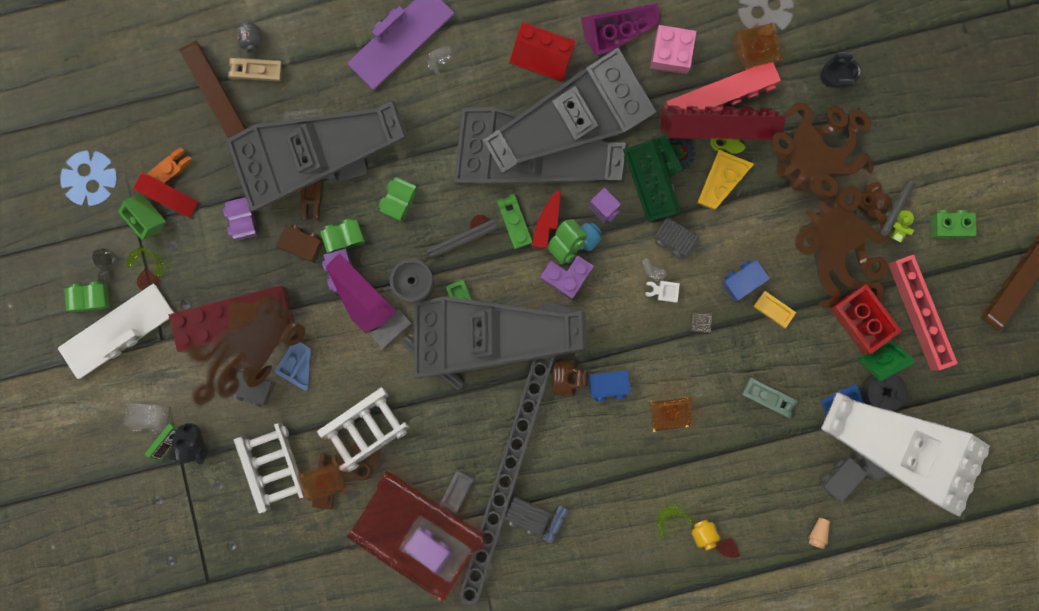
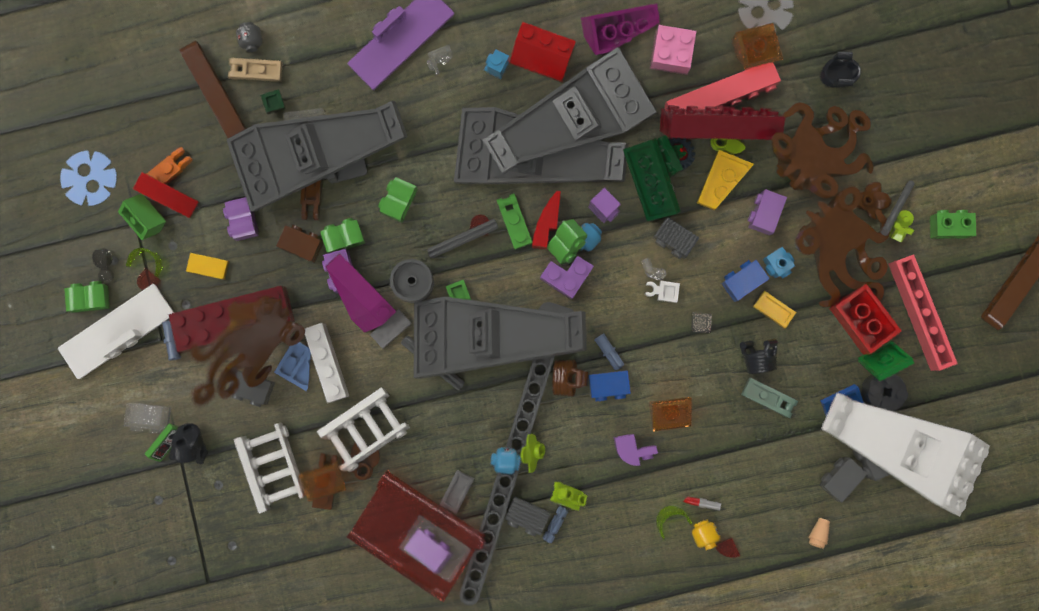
none -> sand blue pin [162,321,181,361]
none -> yellow tile [186,253,229,280]
none -> dark green tile [261,89,286,115]
none -> white brick [305,323,349,403]
none -> dark azure brick [484,49,509,79]
none -> dark azure head [491,447,520,474]
none -> lime plate [520,434,545,473]
none -> lime hips [550,482,587,511]
none -> sand blue axle [594,333,624,370]
none -> medium lavender brick [613,434,658,465]
none -> light grey piece [683,497,721,511]
none -> black piece [740,339,778,374]
none -> medium lavender brick [748,189,787,236]
none -> dark azure brick [762,247,795,279]

